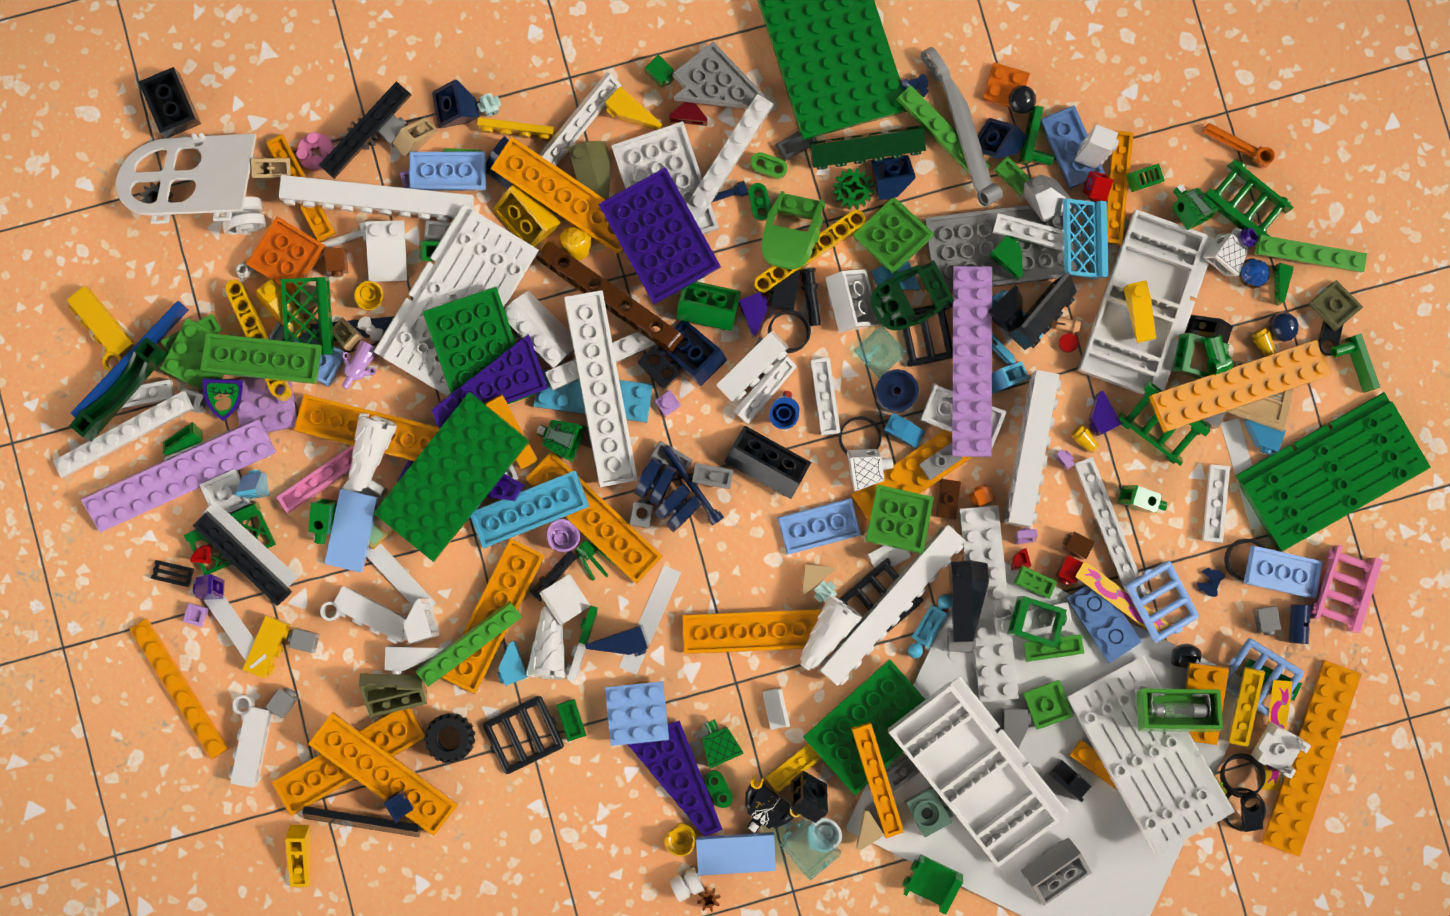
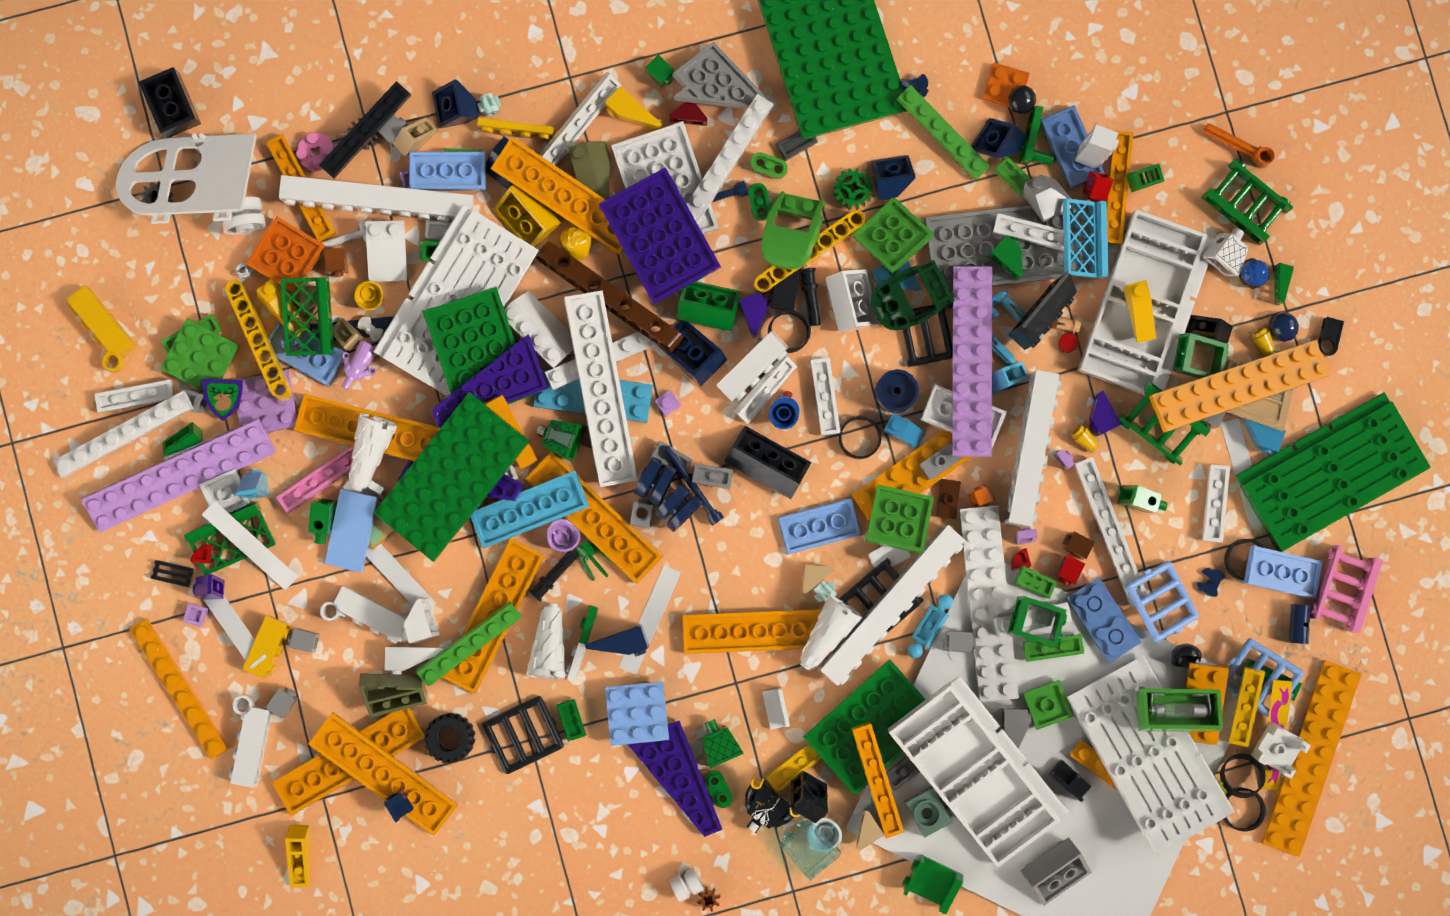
dark green arch [69,337,168,442] -> none
blue tile [70,300,189,418] -> none
black plate [192,511,292,606] -> none
bright green plate [200,333,322,384] -> none
tan slope [251,158,291,178] -> none
black tile [302,806,421,837] -> none
medium azure slope [497,641,528,686] -> none
white tile [539,574,590,626] -> none
black brick [637,346,681,391] -> none
yellow hair [664,823,696,857] -> none
light blue tile [696,832,776,876] -> none
dark green brick [809,125,926,170] -> none
white torso [847,449,894,491] -> none
clear light blue tile [854,325,908,378] -> none
light grey piece [921,47,1003,207] -> none
black wedge [948,561,989,642] -> none
black slope [988,285,1023,332] -> none
yellow sticker [1075,561,1171,641] -> none
green torso [1172,184,1220,231] -> none
green piece [1204,335,1233,376] -> none
dark purple plate [1240,228,1258,247] -> none
black piece [1240,792,1263,832] -> none
light grey brick [1253,606,1281,635] -> none
bright green plate [1255,235,1367,273] -> none
olive tile [1308,280,1363,331] -> none
green piece [1330,333,1381,393] -> none

